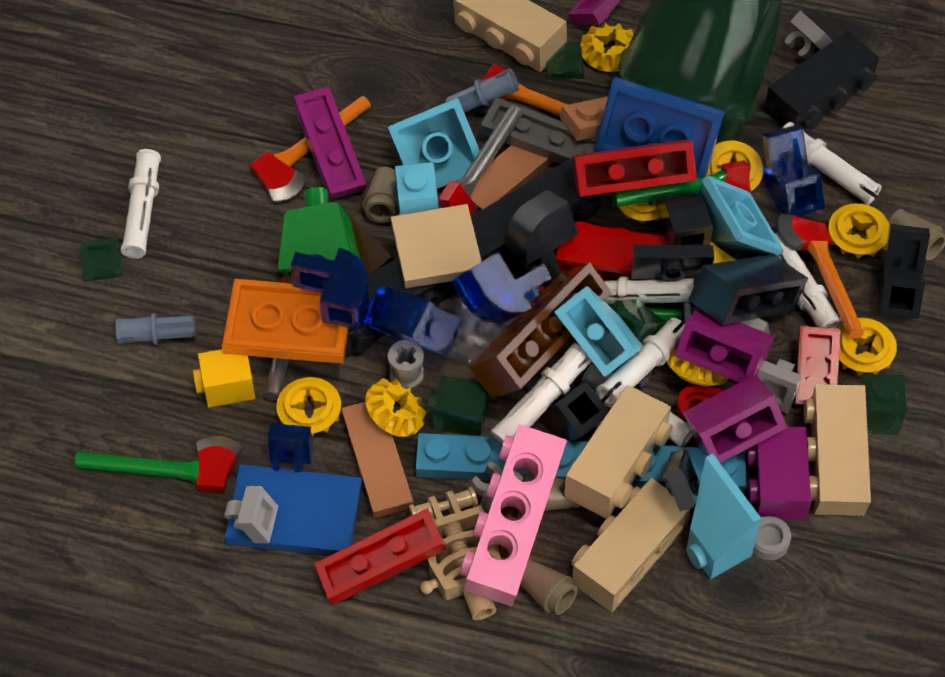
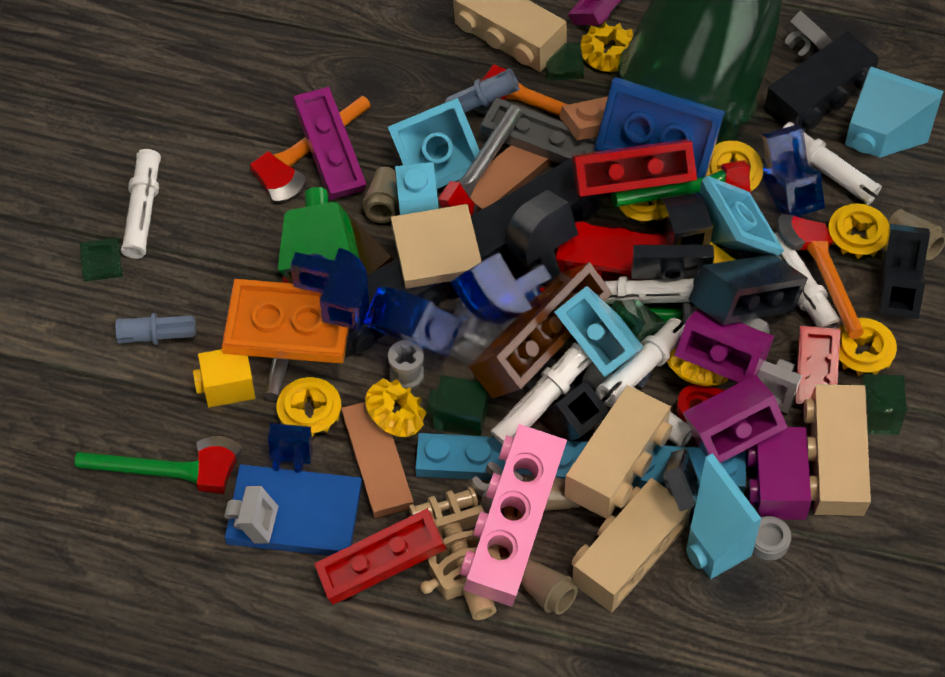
none -> medium azure slope [845,67,943,157]

